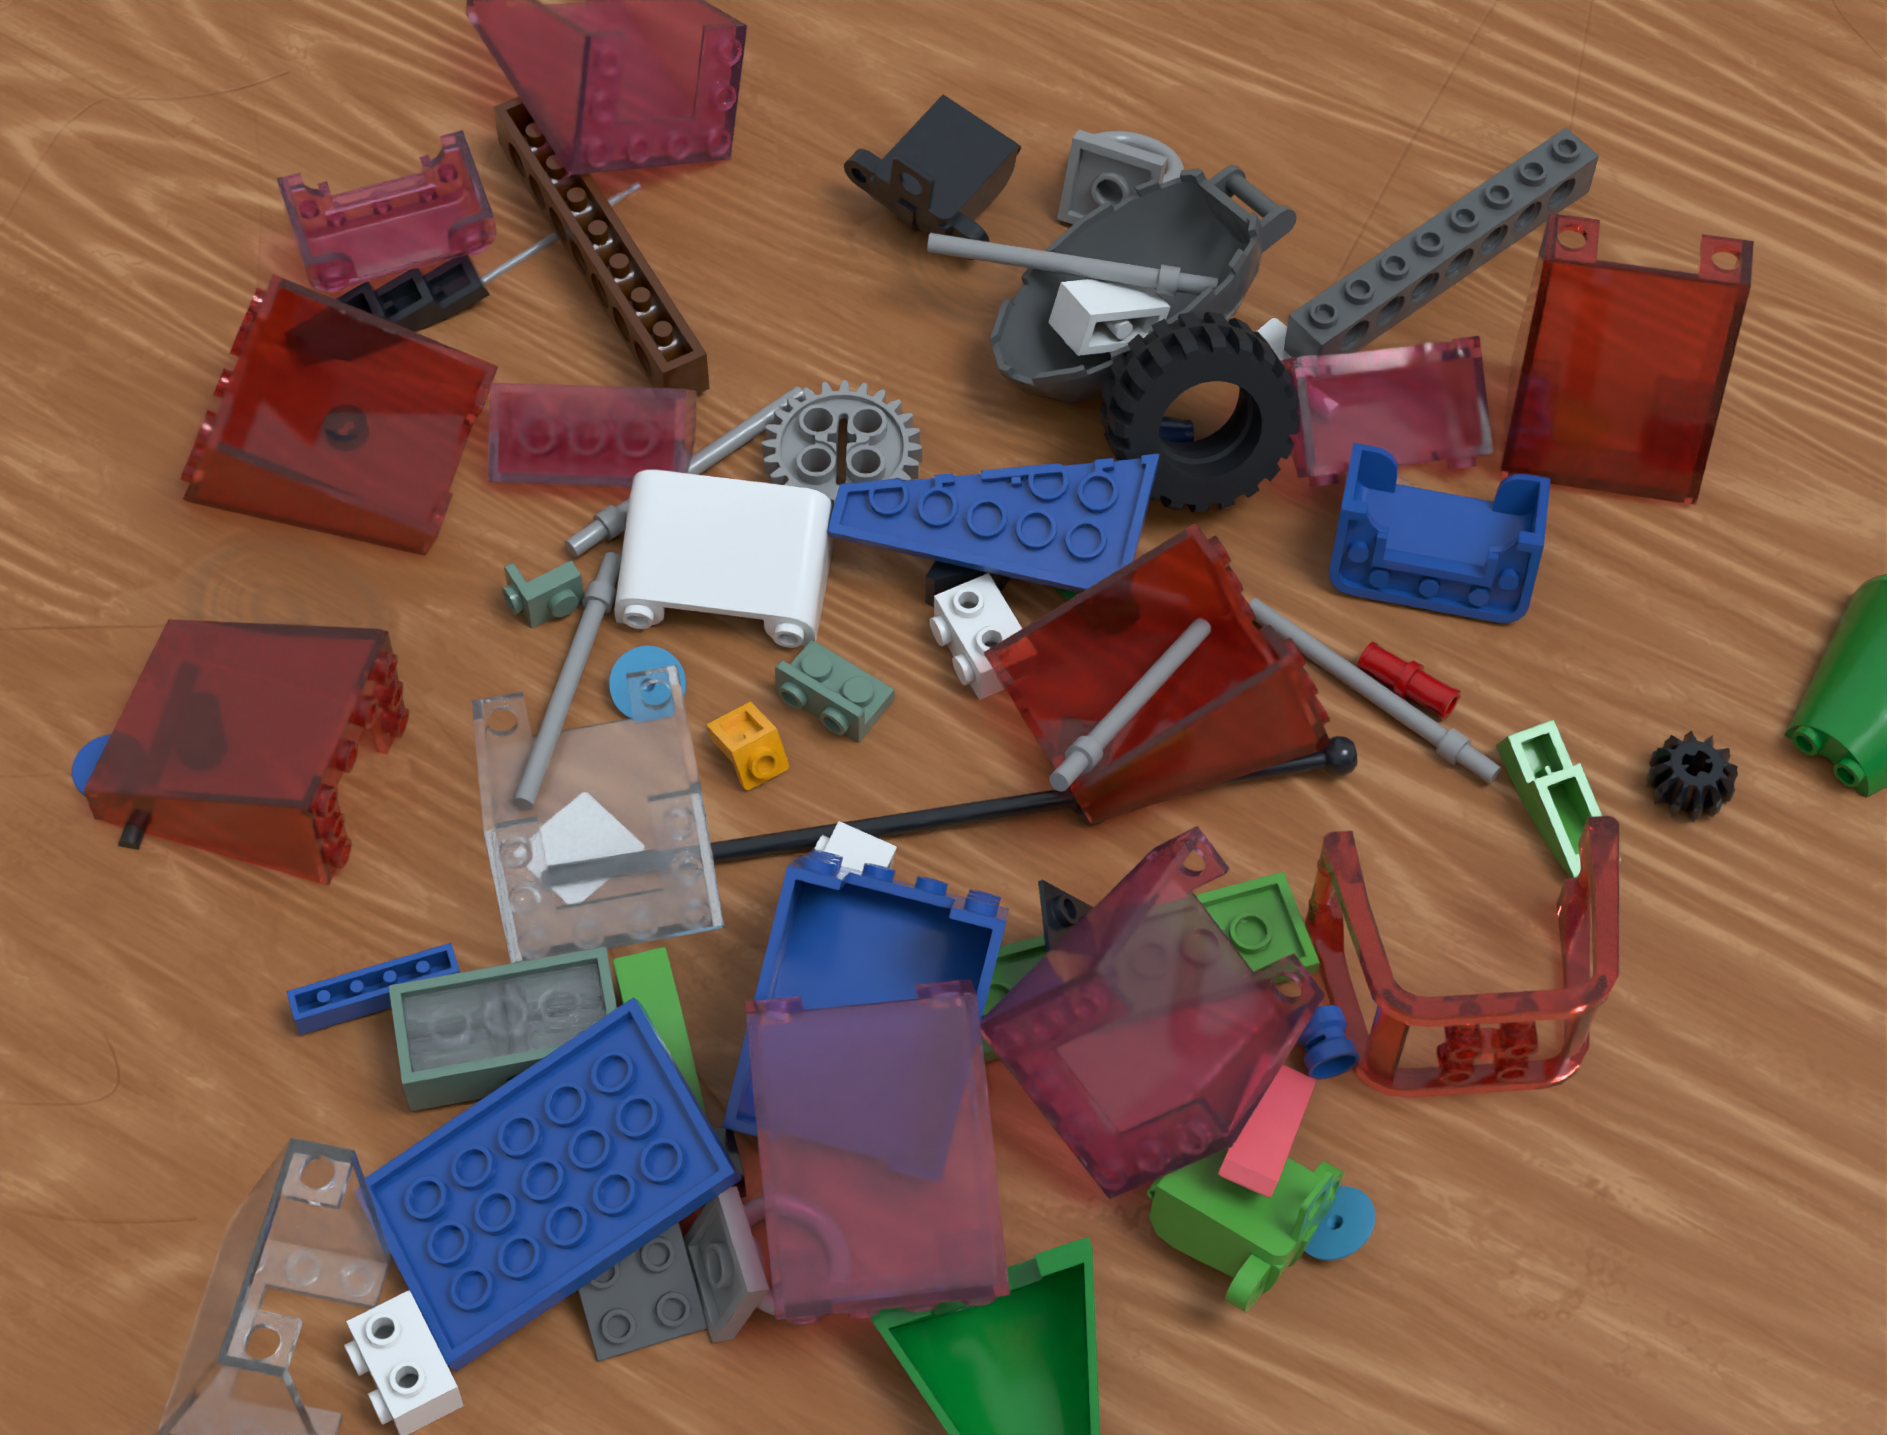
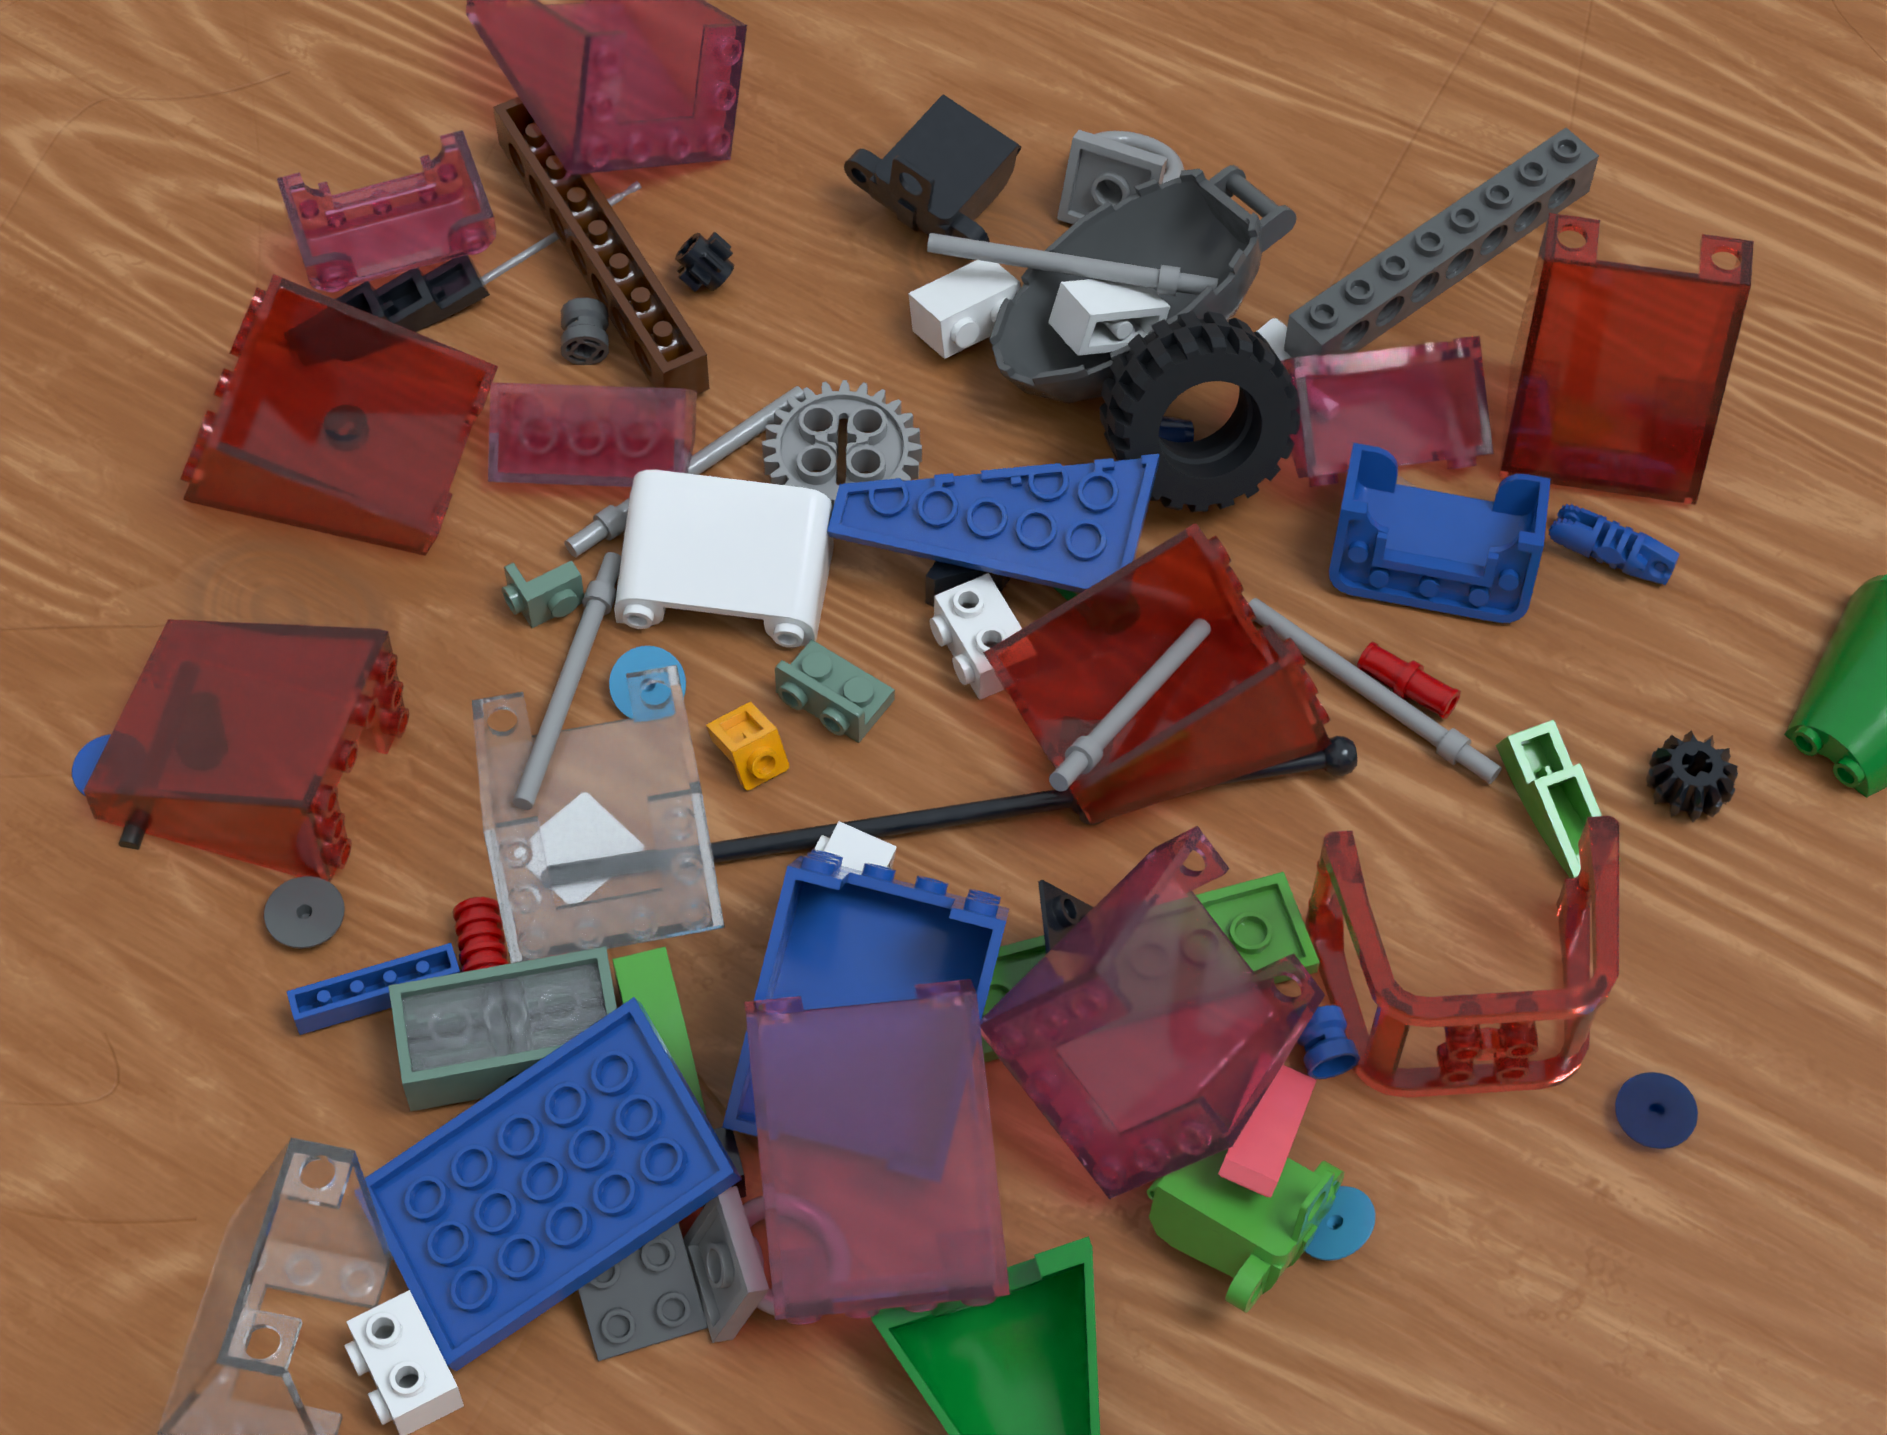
none -> dark grey piece [264,876,345,949]
none -> red piece [452,897,509,972]
none -> dark grey wheel [561,298,609,365]
none -> black gear [675,232,734,292]
none -> white brick [908,260,1021,359]
none -> blue hinge [1548,504,1680,585]
none -> clear blue piece [1615,1072,1698,1149]

